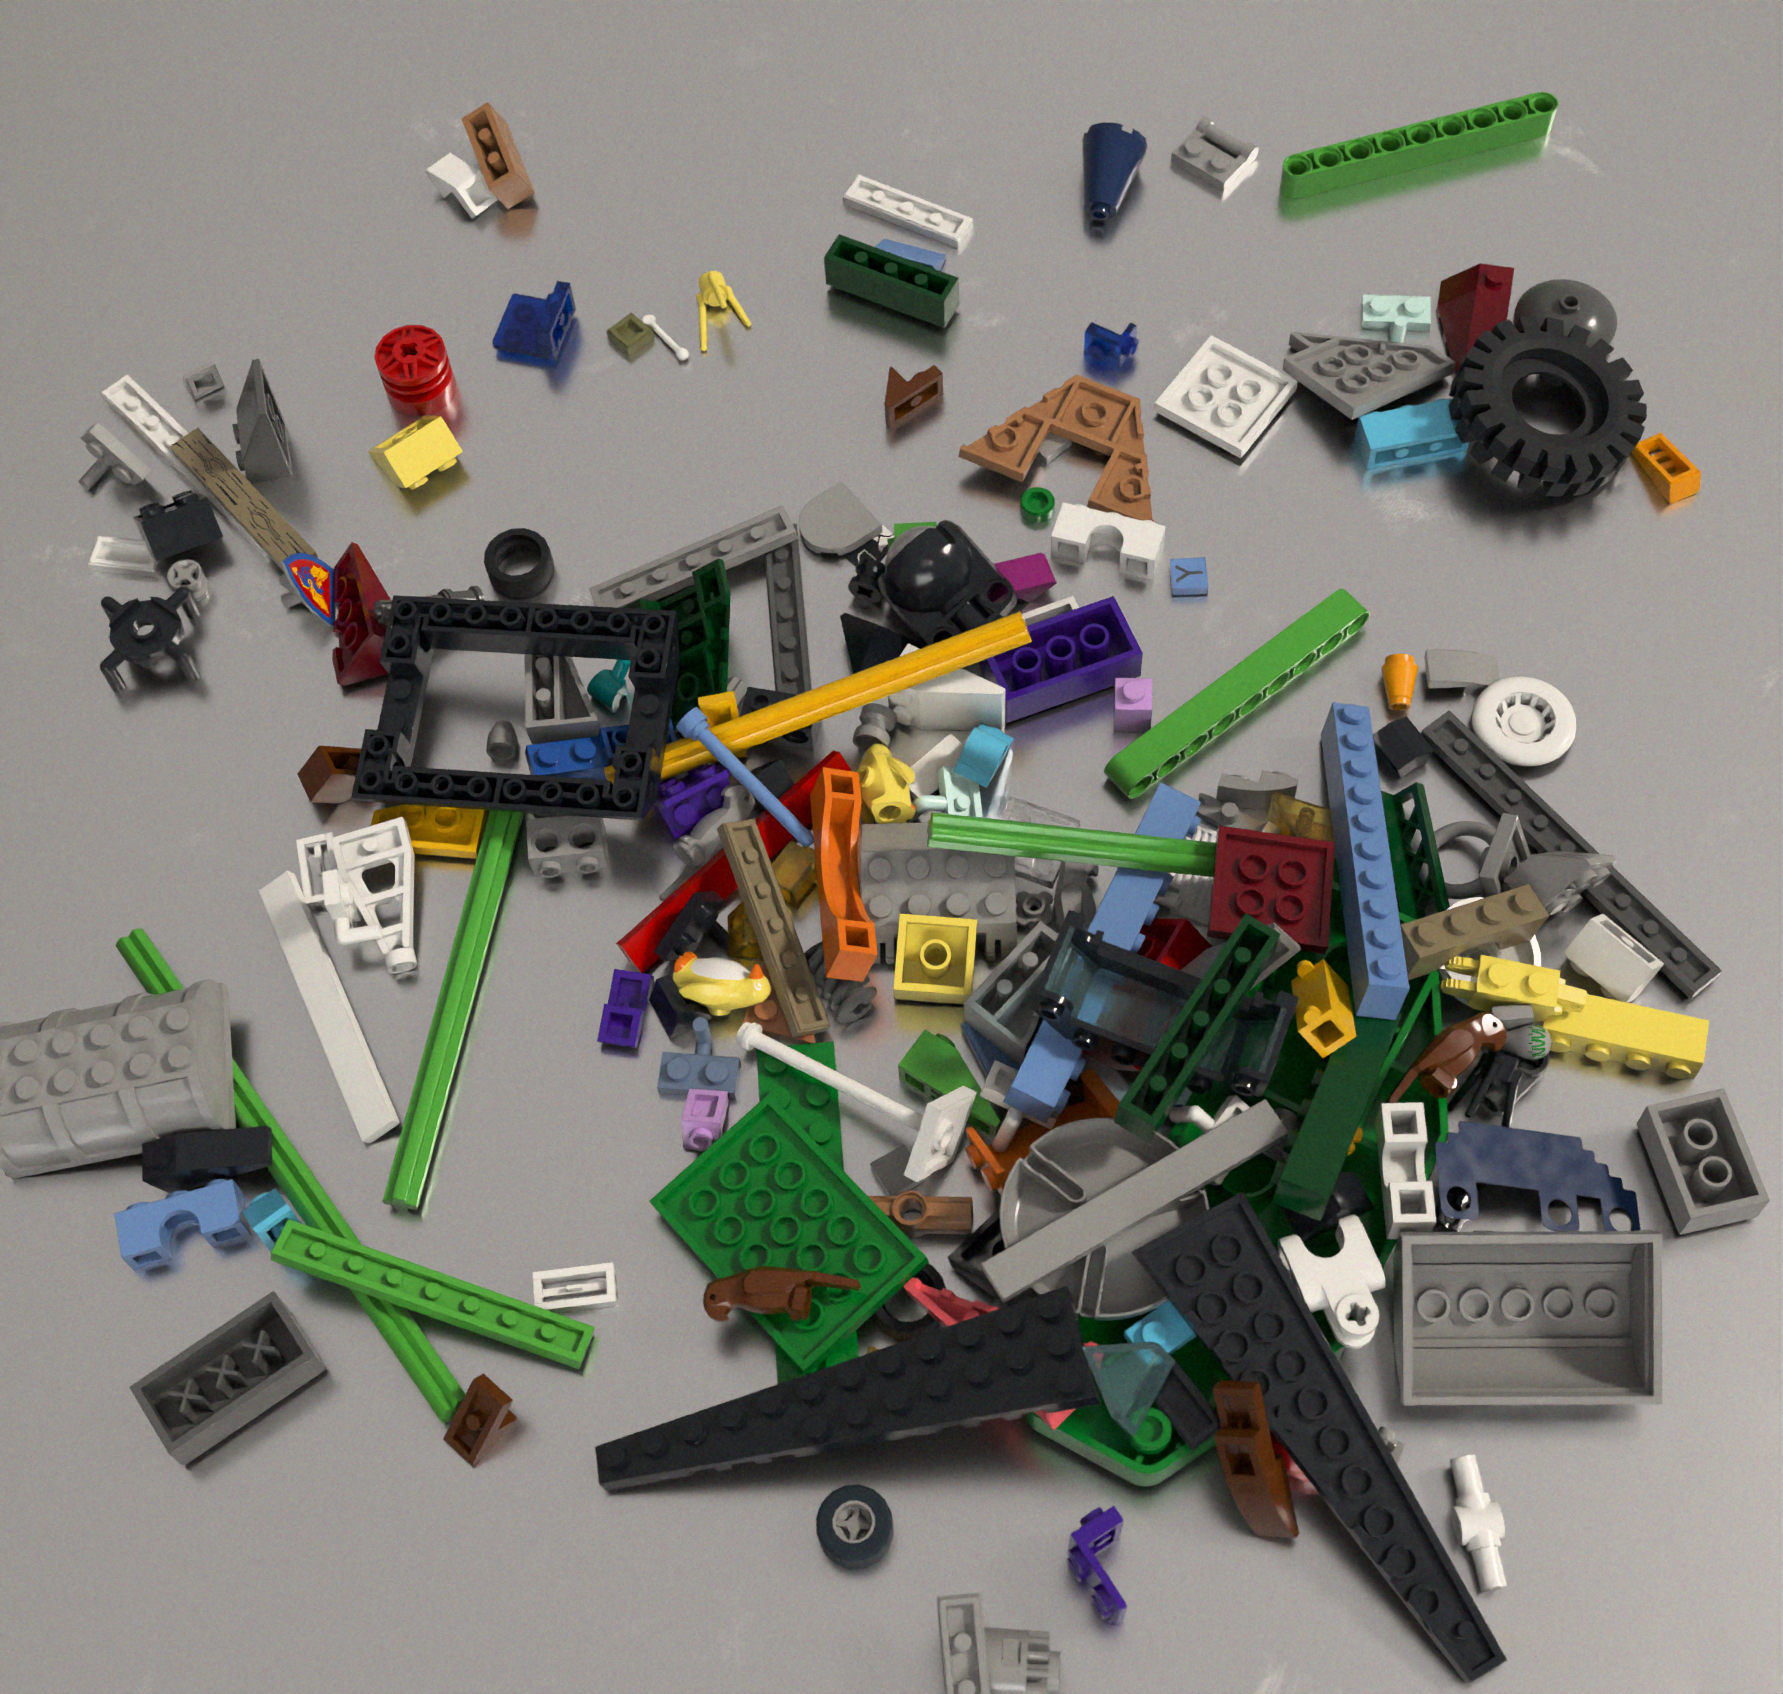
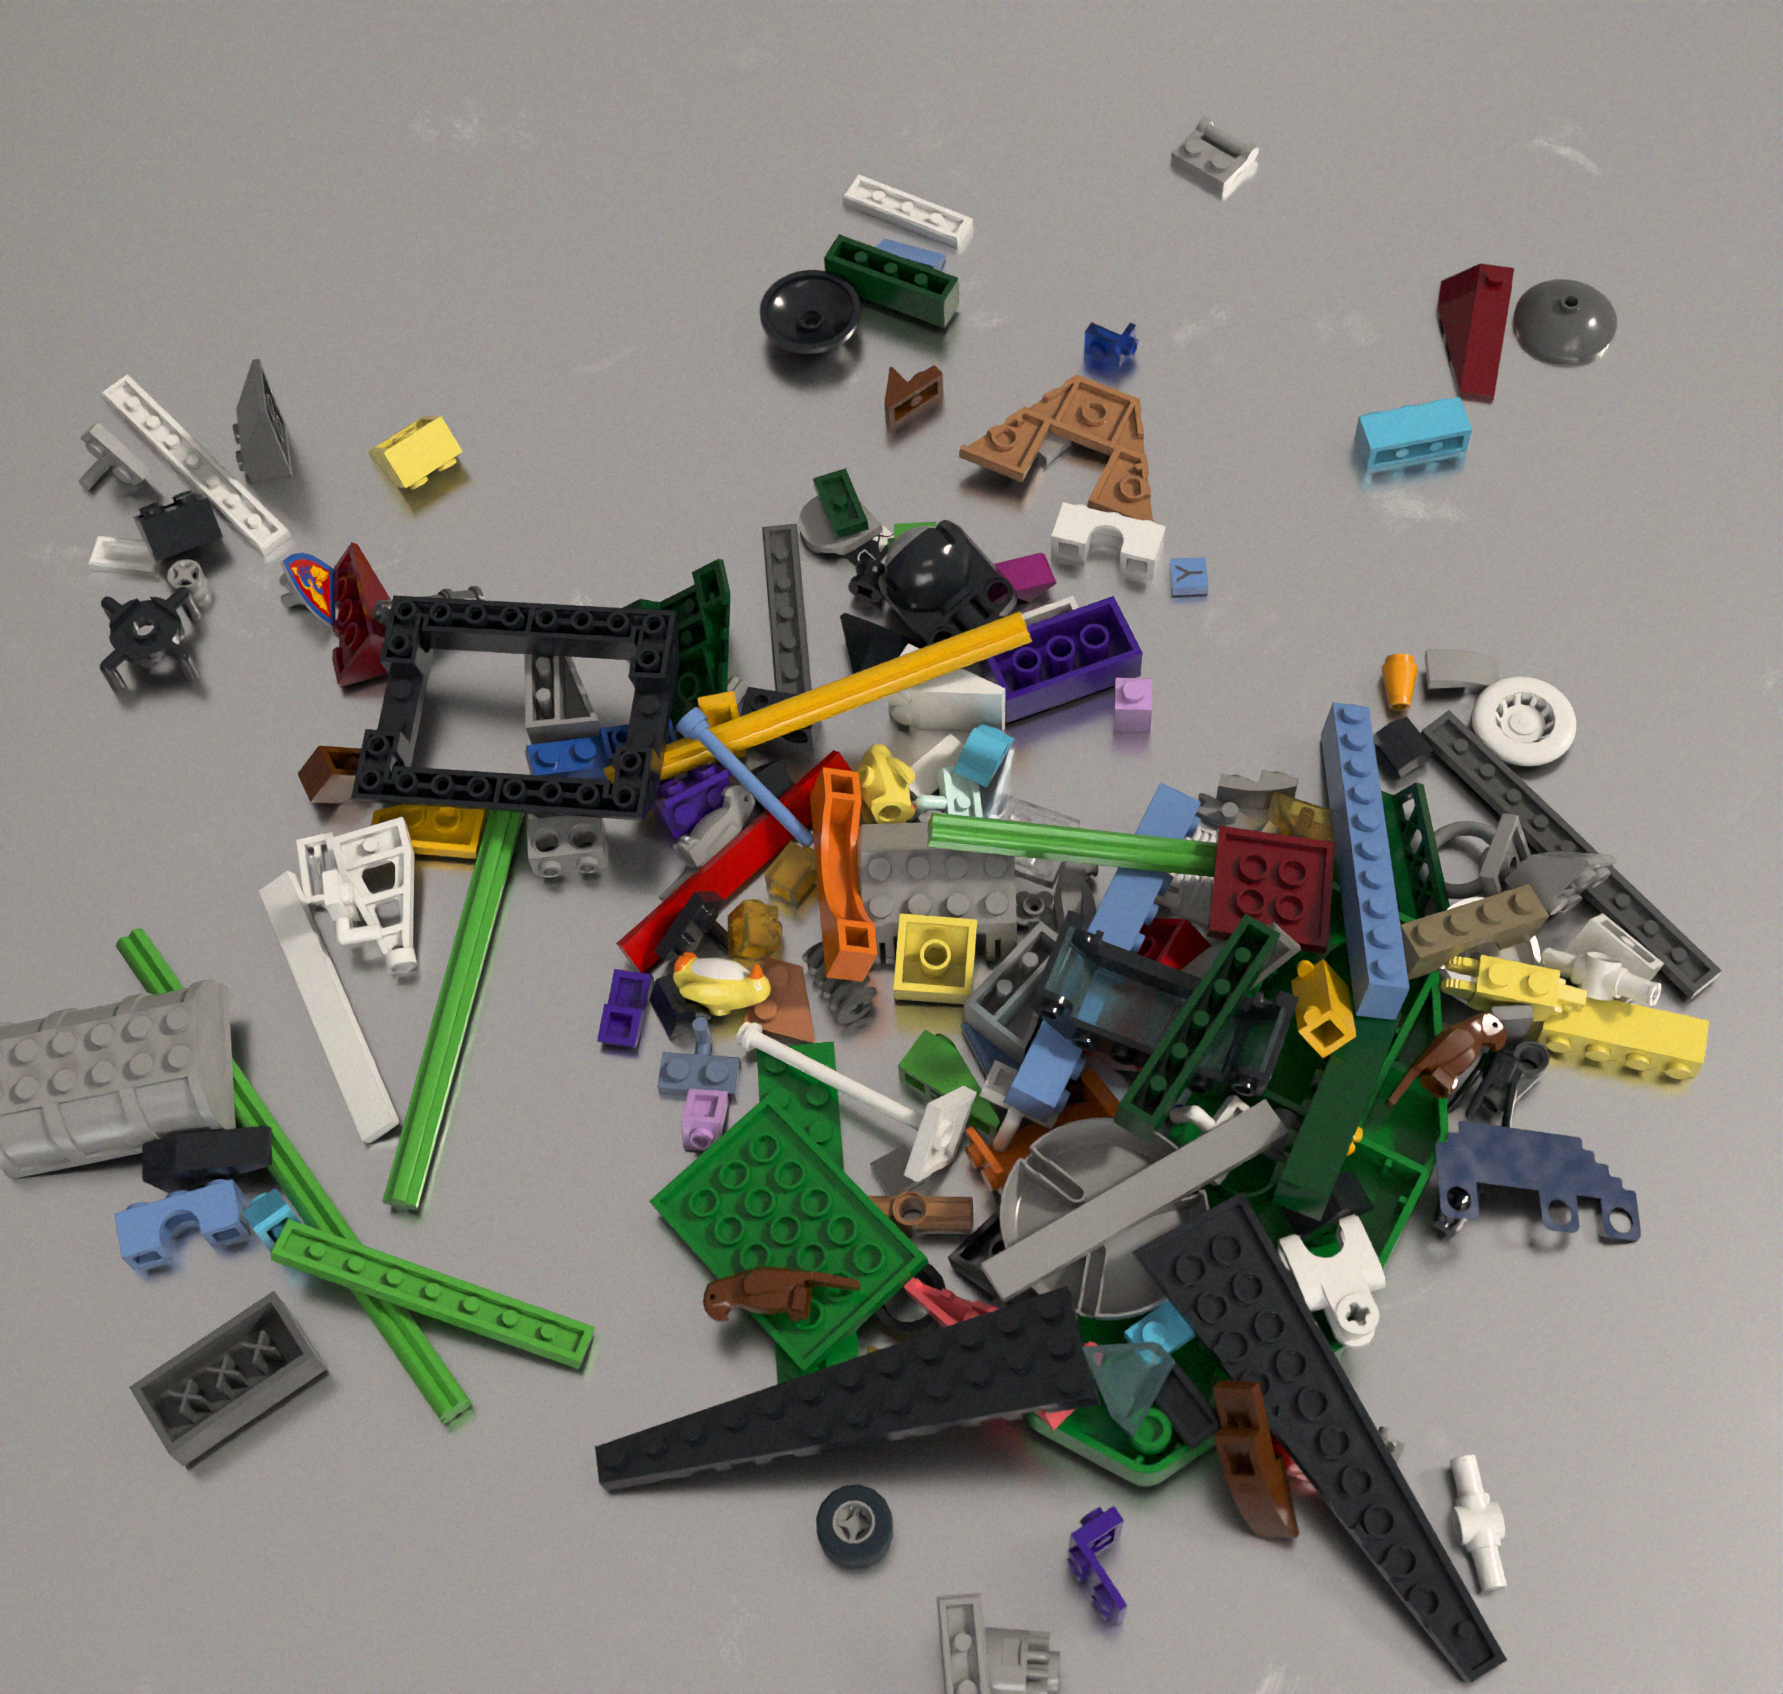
dark tan tile [170,428,319,573] -> none
light grey slope [183,361,224,400] -> none
red wheel [374,325,456,417] -> none
white slope [424,153,498,219] -> none
reddish brown slope [443,1374,517,1466] -> none
medium nougat brick [461,102,535,209] -> none
black tyre [484,528,554,598] -> none
light grey hose [486,721,517,761] -> none
clear blue bracket [492,281,576,360] -> none
white tile [533,1262,618,1314] -> none
teal piece [587,660,631,713] -> none
light grey plate [589,505,798,608] -> none
olive tile [606,312,654,357] -> none
white hinge [642,314,689,361] -> none
light yellow plant [696,271,751,352] -> none
dark tan tile [717,819,831,1038] -> none
light grey wheel [852,703,897,751] -> none
green tile [1020,487,1055,523] -> none
dark blue cone [1082,122,1148,220] -> none
bright green beam [1104,588,1370,799] -> none
white plate [1154,335,1298,458] -> none
bright green beam [1280,92,1559,199] -> none
light grey wing [1282,332,1456,420] -> none
light aqua plate [1361,294,1431,343] -> none
white arch [1375,1102,1436,1239] -> none
light grey container [1393,1230,1662,1405] -> none
black tyre [1449,316,1647,497] -> none
light grey piece [1481,1024,1552,1060] -> none
light orange slope [1632,433,1701,504] -> none
light grey brick [1636,1088,1770,1235] -> none
none -> black dish [760,270,861,354]
none -> dark green plate [813,468,869,540]
none -> white pin [1540,947,1661,1006]

